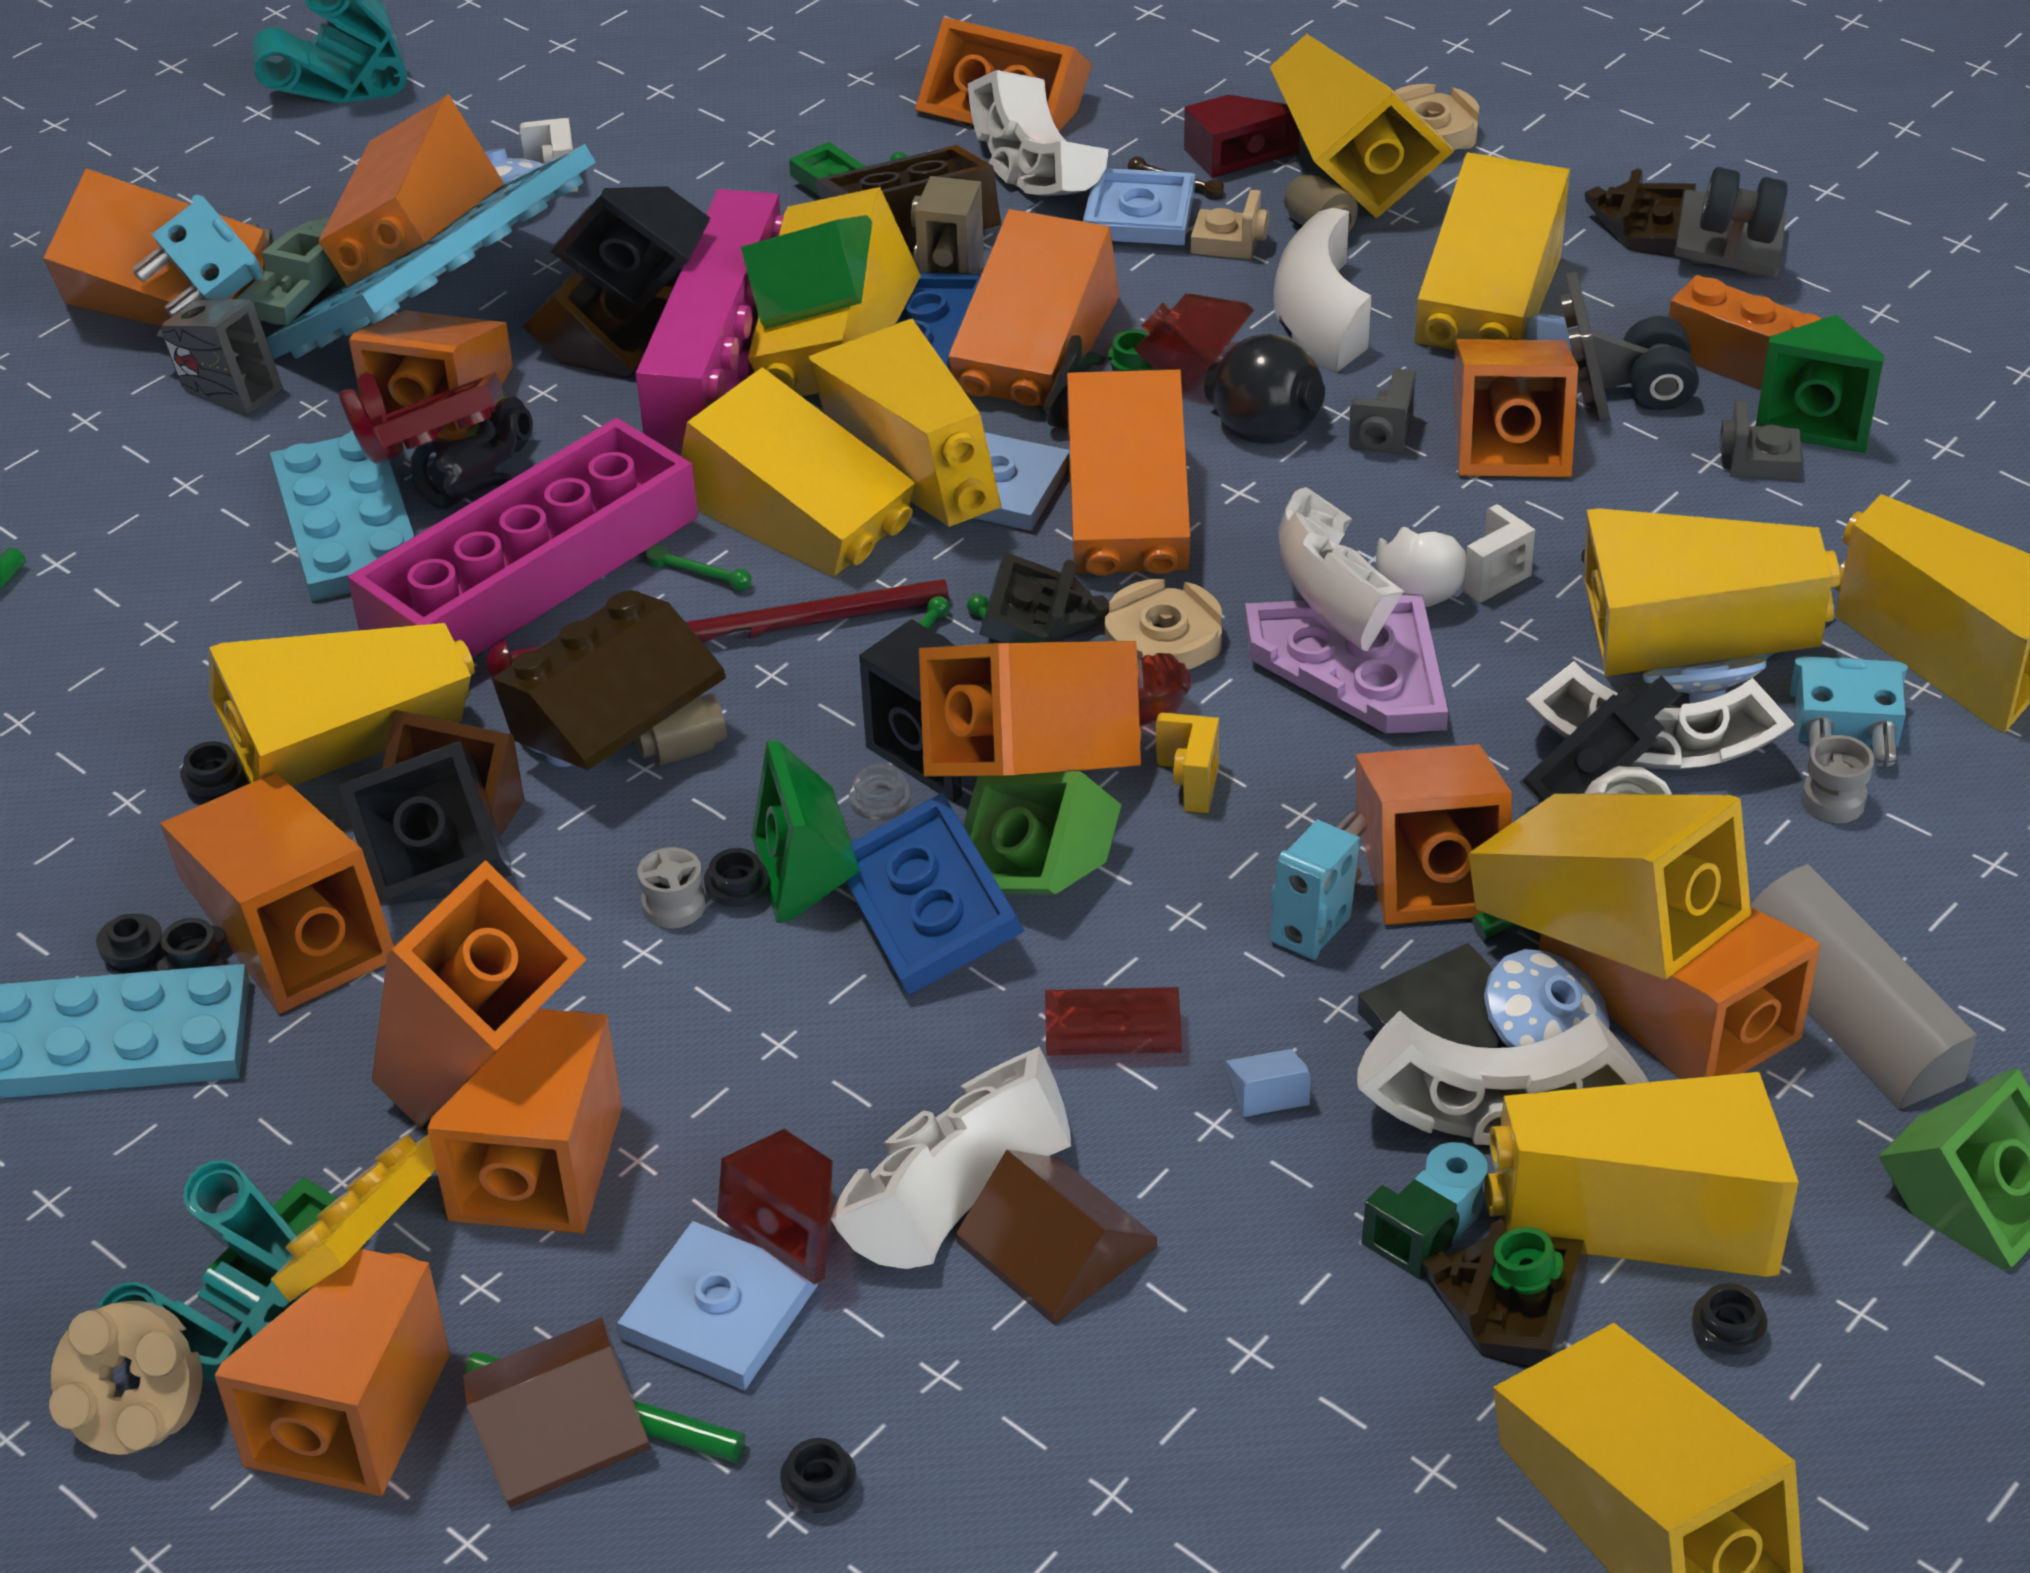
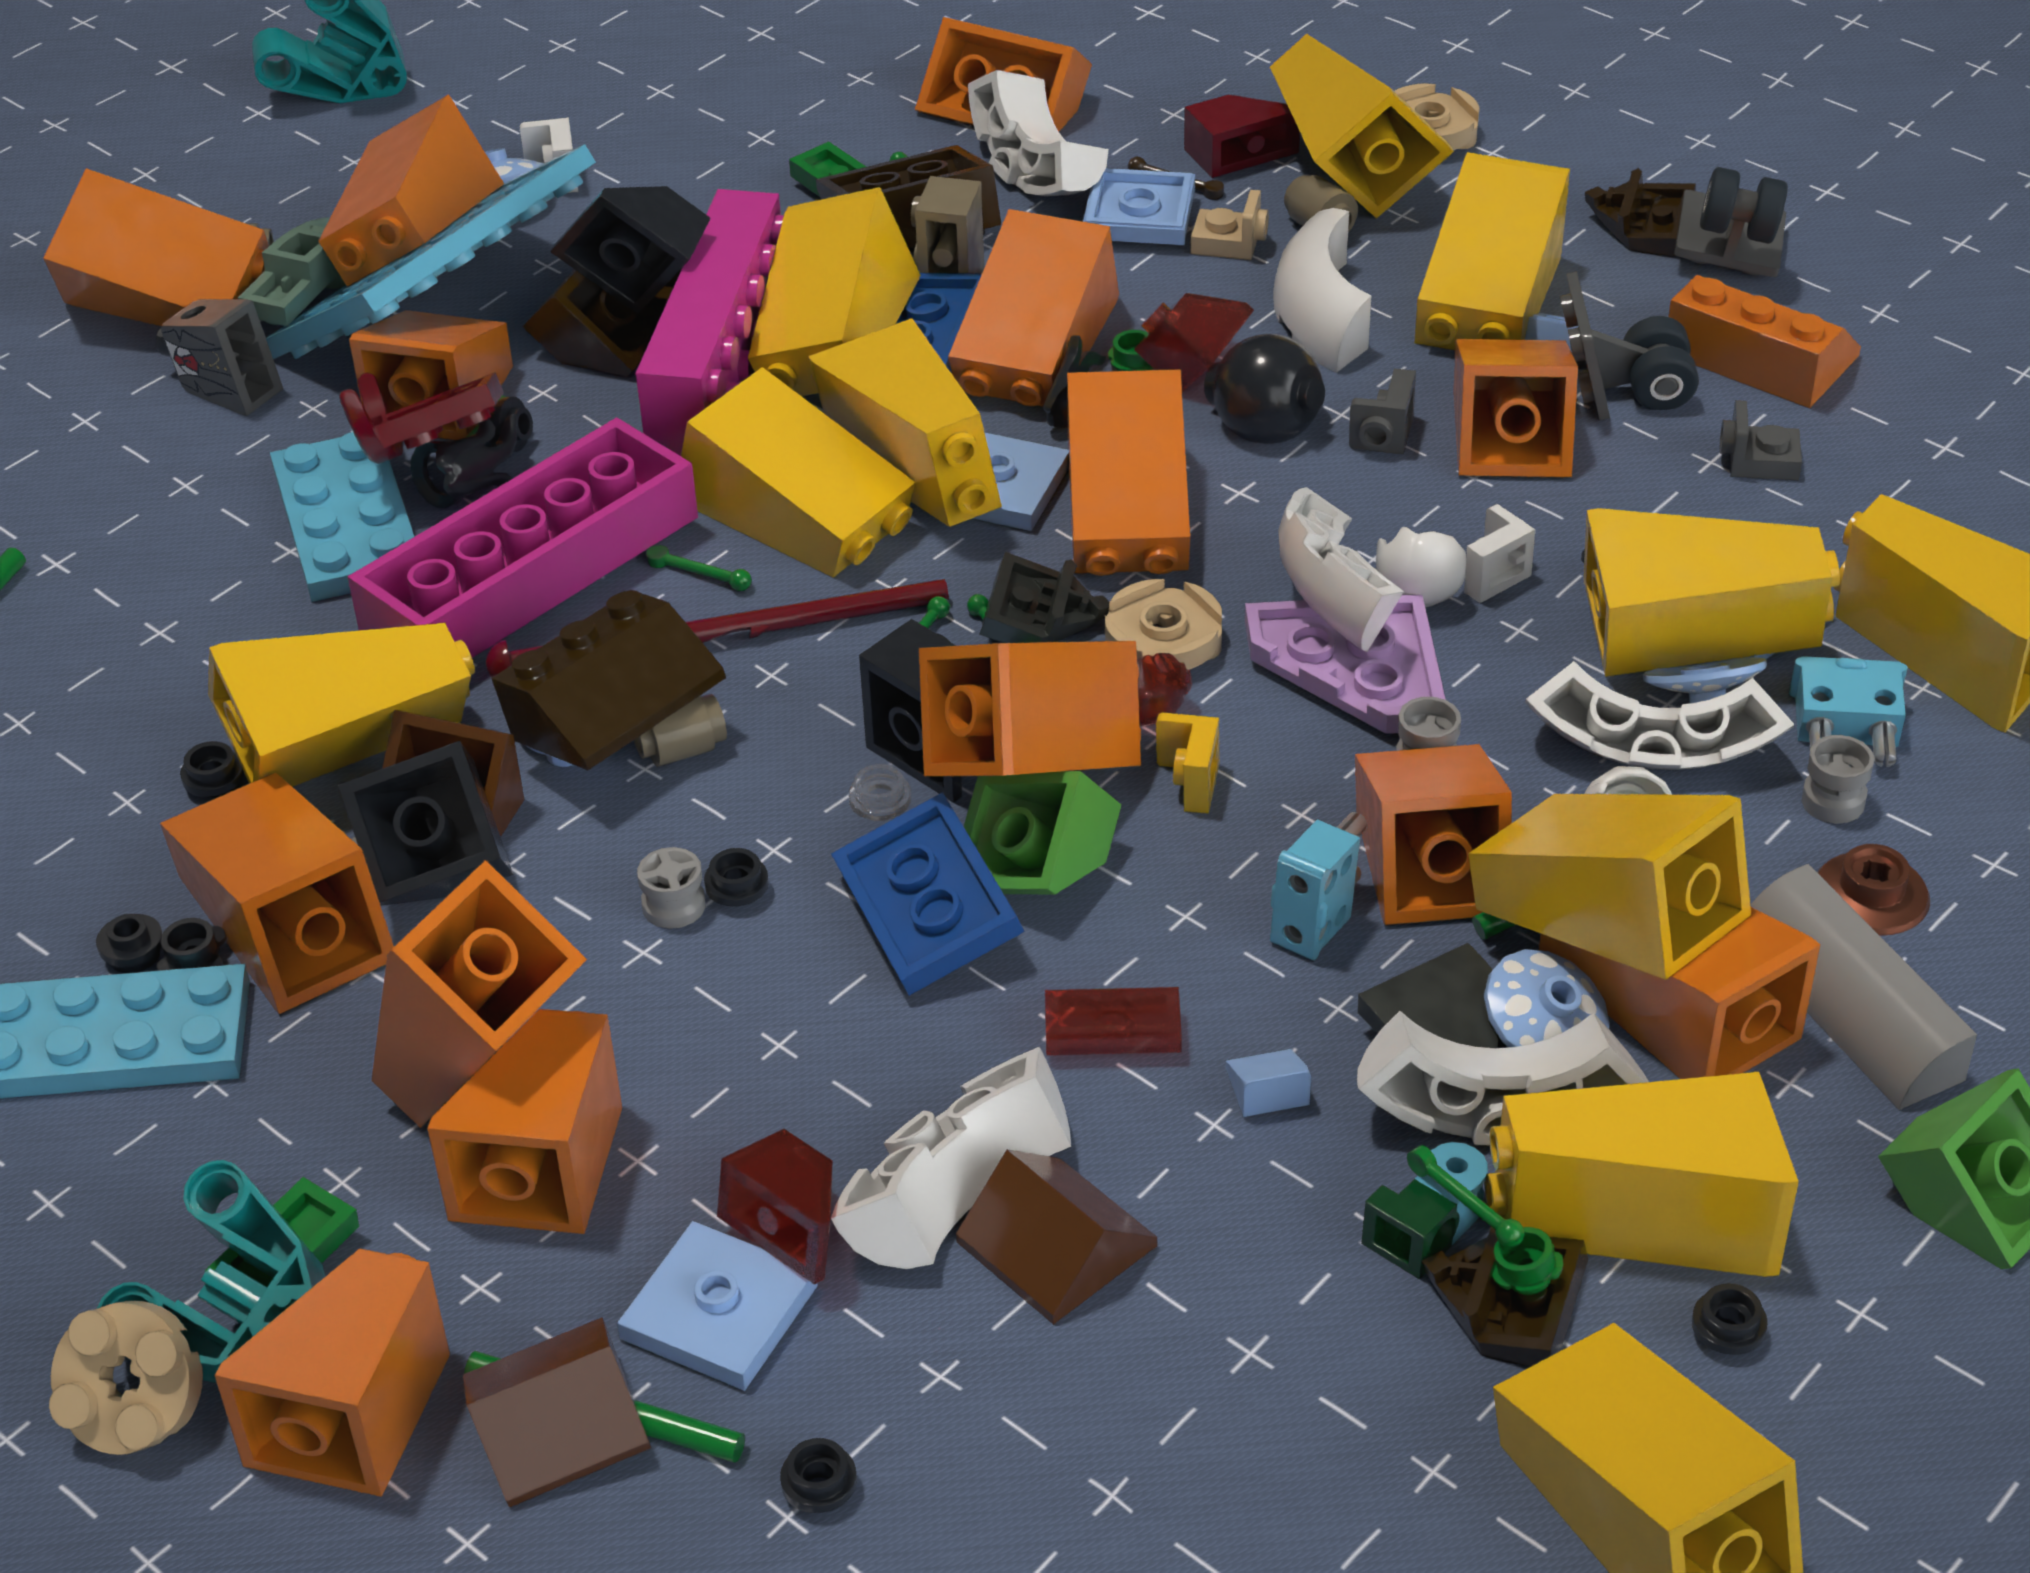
medium azure piece [132,194,264,317] -> none
yellow plate [271,1134,436,1302] -> none
green slope [741,215,872,329] -> none
green slope [751,741,860,923] -> none
black hinge [1519,675,1679,804] -> none
green slope [1755,315,1884,453] -> none
none -> light grey wheel [1396,697,1461,751]
none -> green hinge [1407,1145,1525,1248]
none -> copper piece [1817,844,1930,936]

